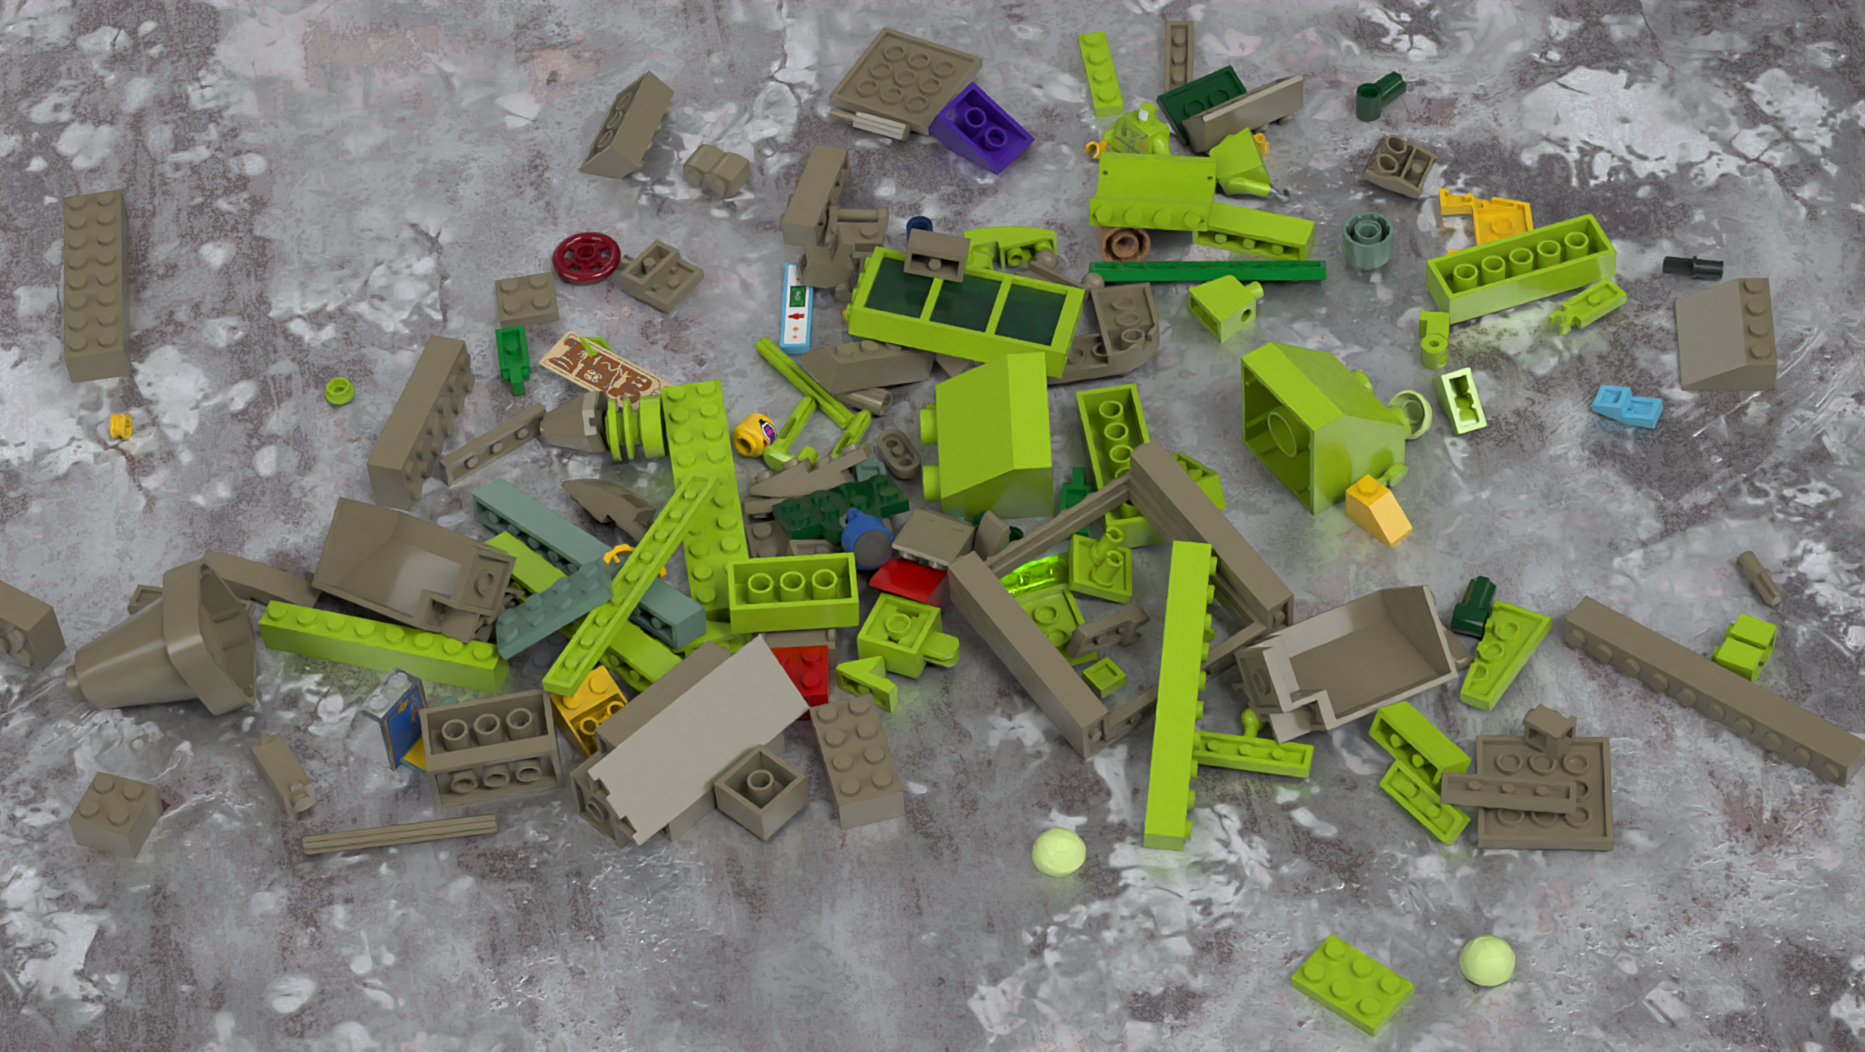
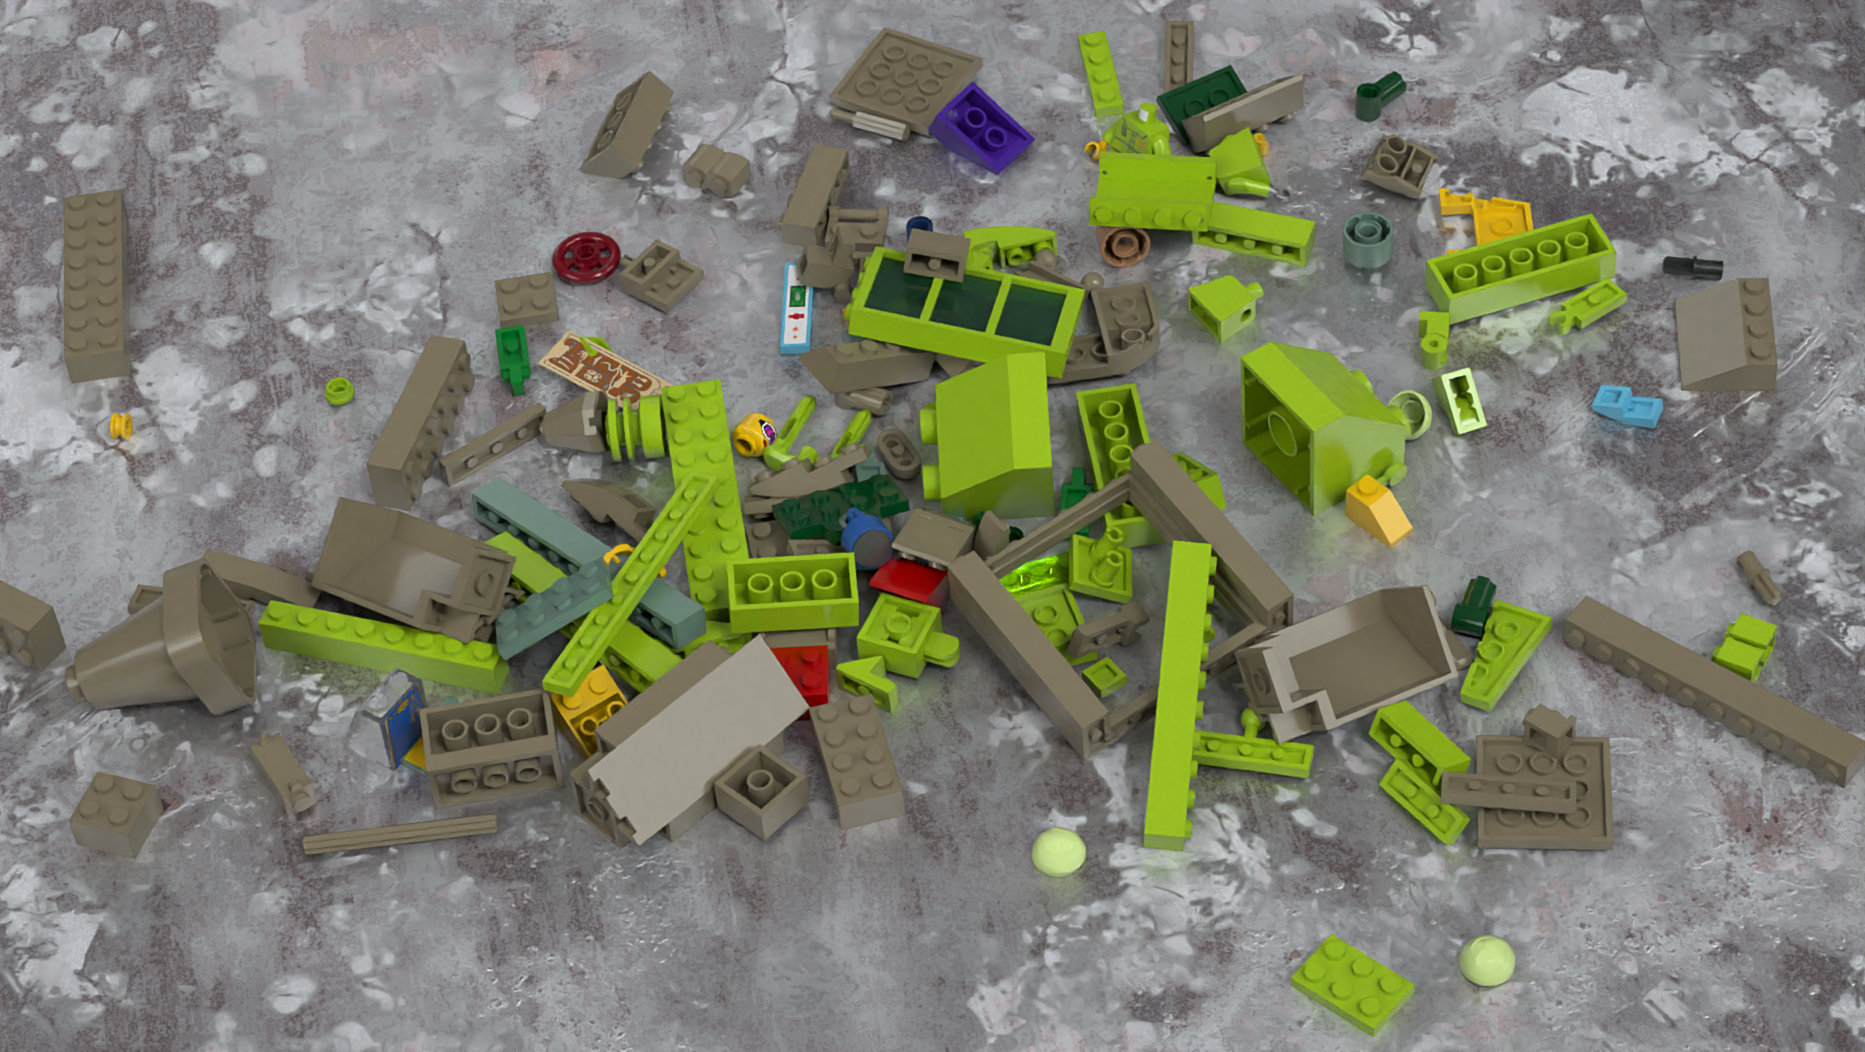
lime axle [755,337,854,429] -> none
green tile [1088,260,1326,281] -> none

